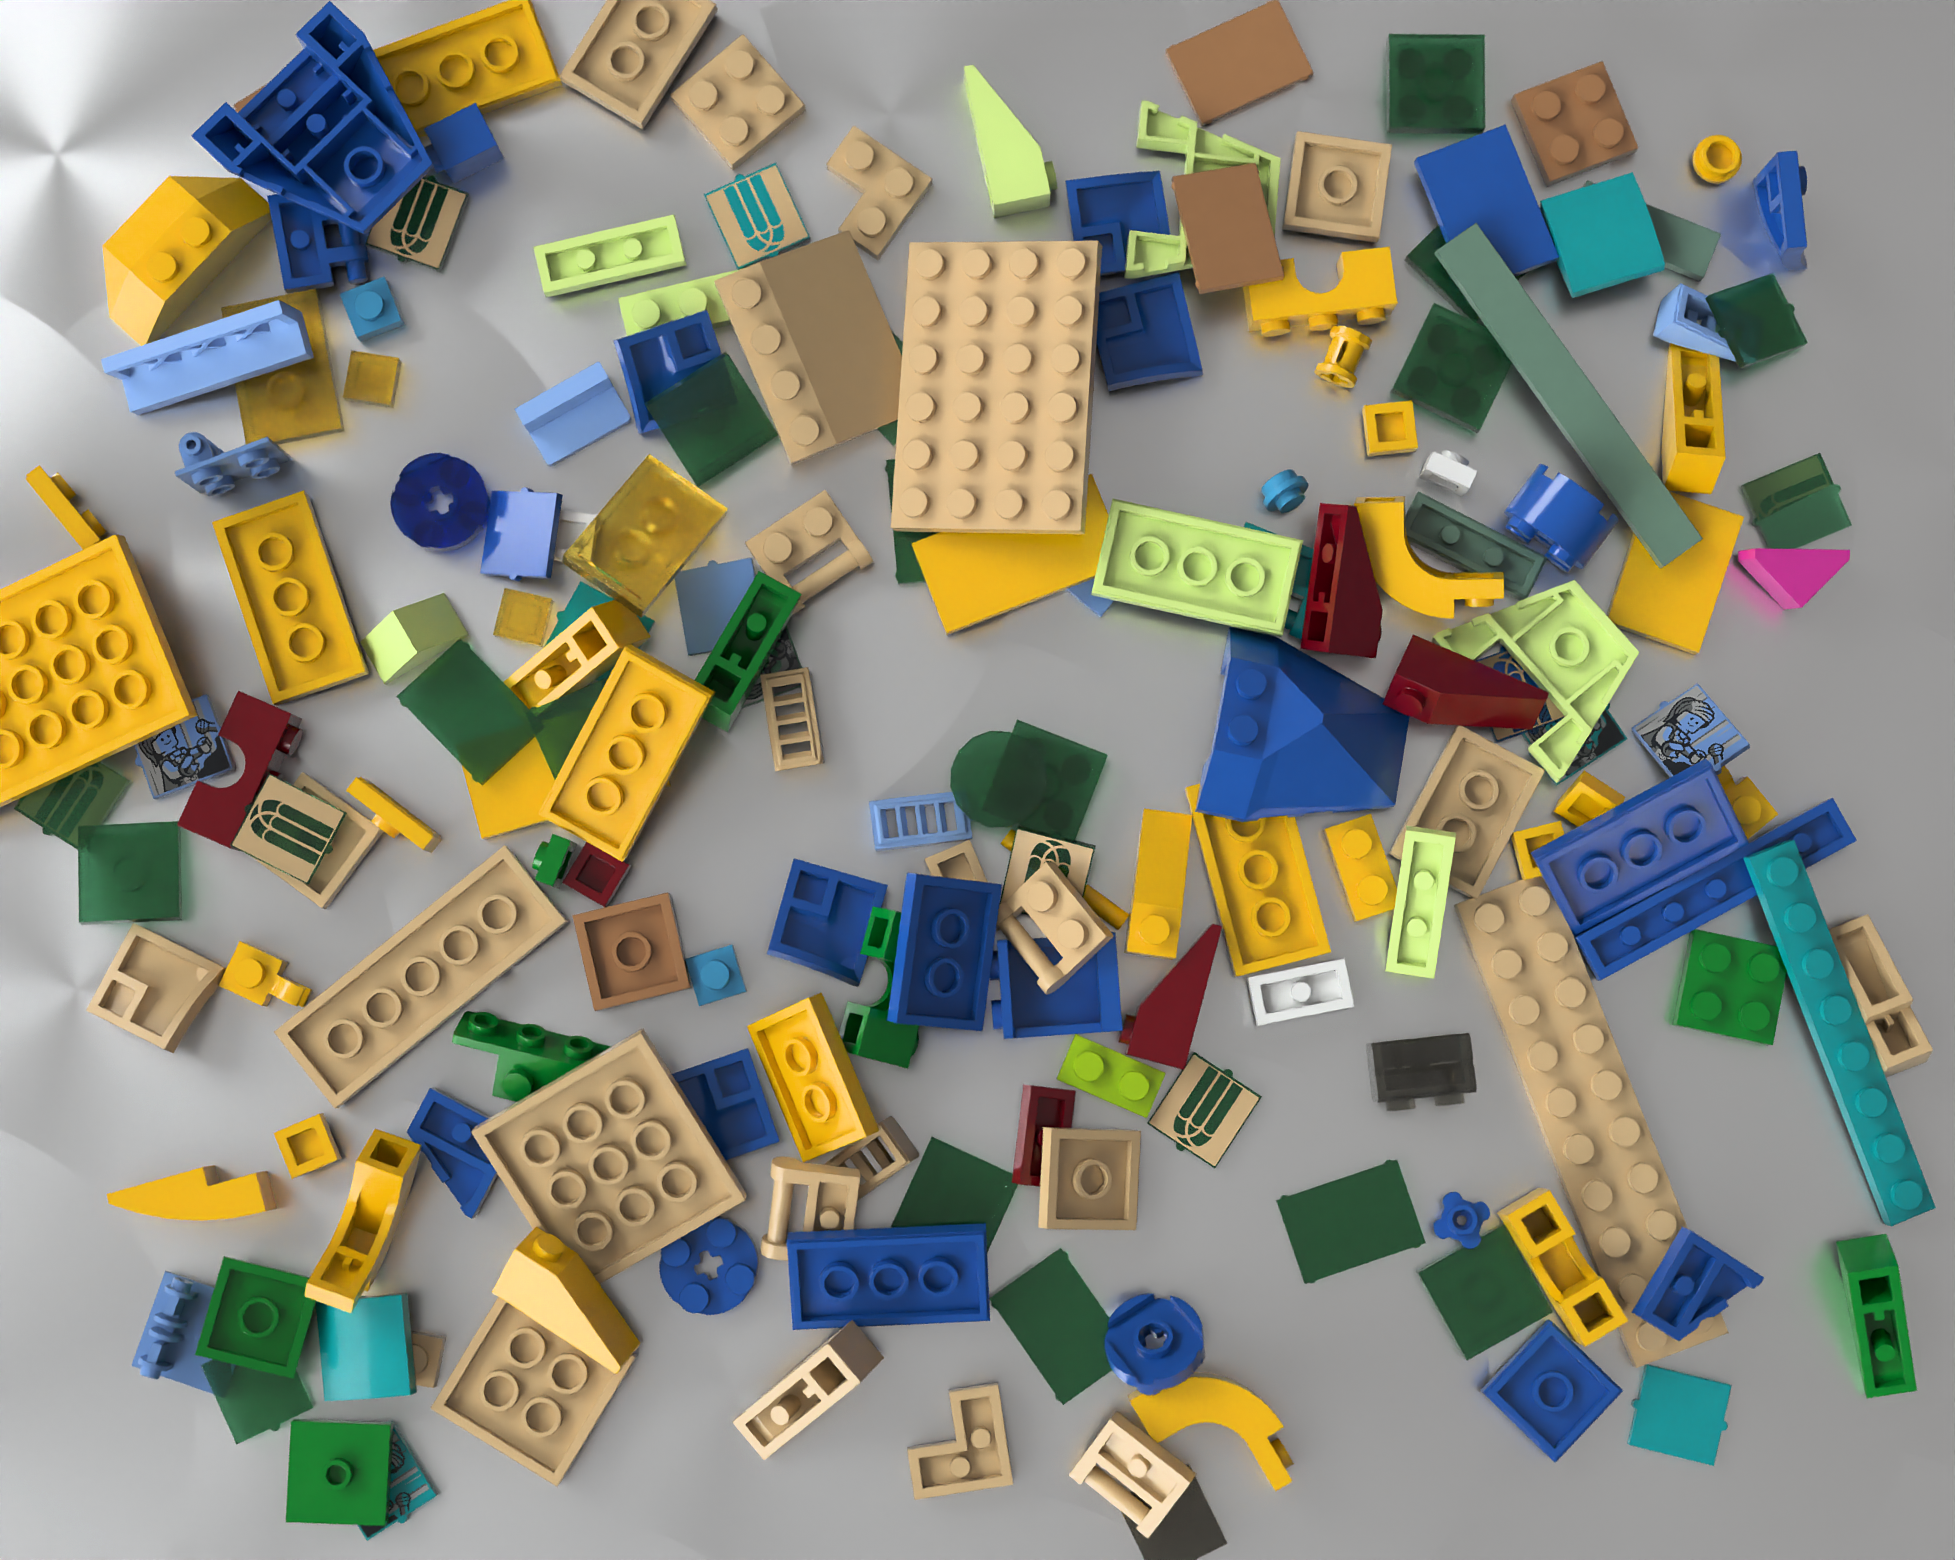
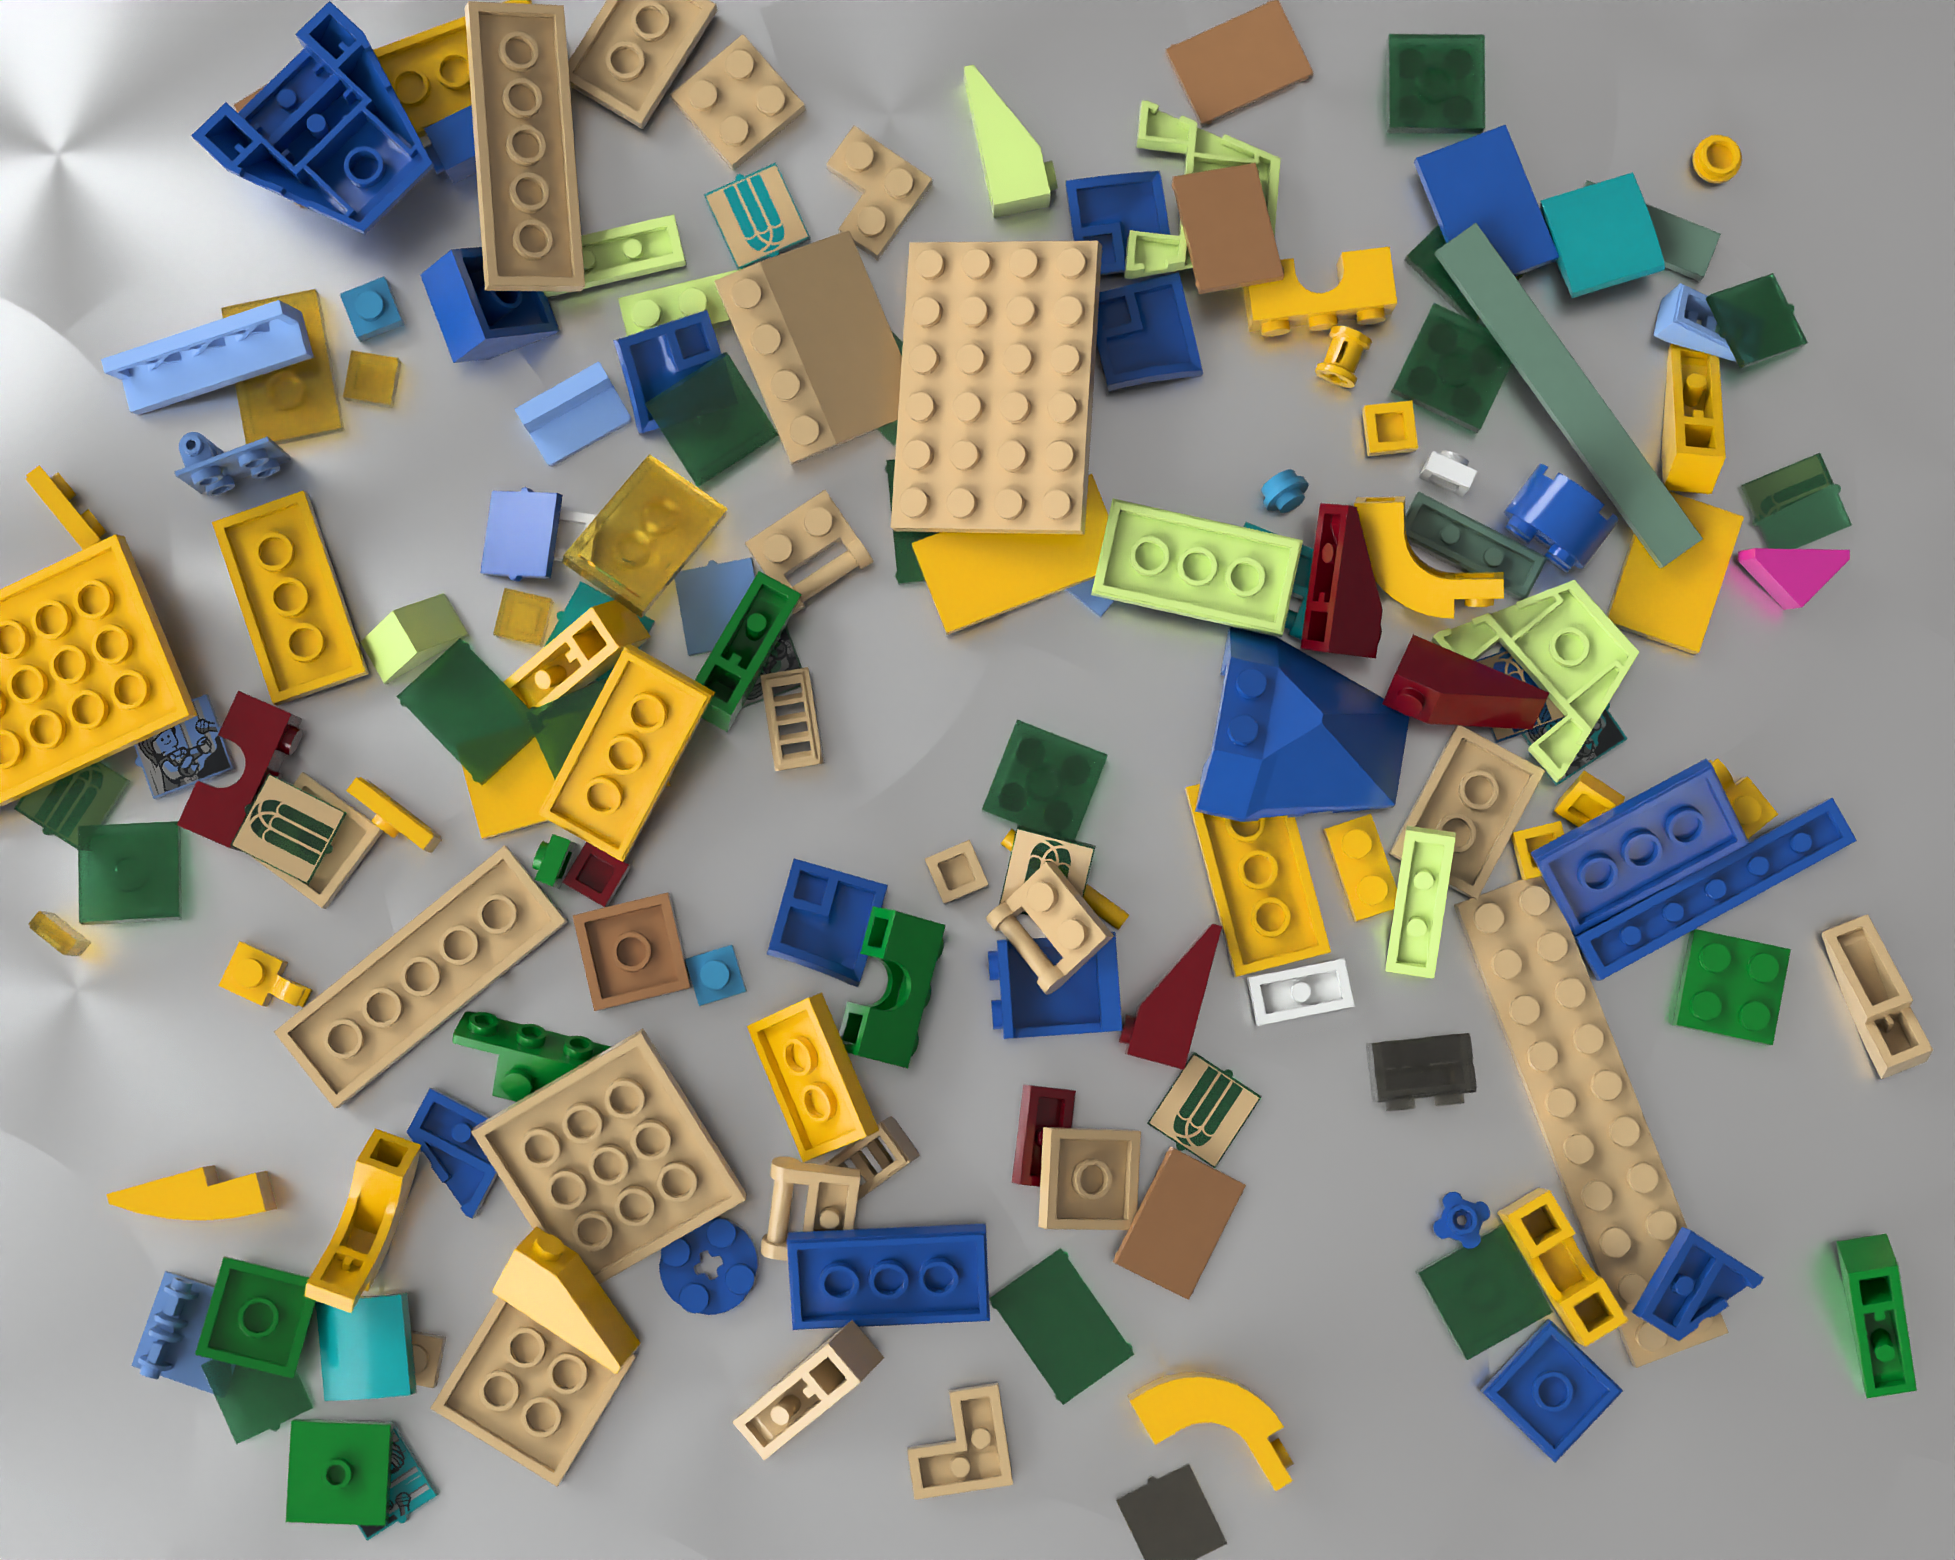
tan plate [86,923,226,1053] -> none
yellow wedge [103,176,271,346] -> none
blue plate [267,194,369,294] -> none
yellow plate [274,1113,342,1179] -> none
piece [365,175,470,272] -> none
clear blue plate [390,453,490,552] -> none
blue plate [672,1048,780,1161] -> none
light blue slope [869,790,973,852] -> none
blue plate [887,872,1002,1031] -> none
clear green tile [891,1136,1018,1253] -> none
clear green tile [950,731,1047,828] -> none
lime plate [1056,1034,1166,1118] -> none
plate [1069,1411,1196,1538] -> none
blue plate [1104,1294,1205,1395] -> none
yellow slope [1124,808,1192,960] -> none
clear green piece [1276,1159,1426,1284] -> none
tan plate [1282,131,1392,243] -> none
medium nougat plate [1511,61,1639,187] -> none
teal piece [1627,1364,1732,1466] -> none
piece [1632,683,1750,777] -> none
teal plate [1743,840,1936,1226] -> none
blue plate [1753,151,1807,271] -> none
none -> clear yellow tile [29,911,91,956]
none -> blue slope [420,247,560,363]
none -> tan plate [465,1,585,292]
none -> medium nougat piece [1112,1146,1246,1300]

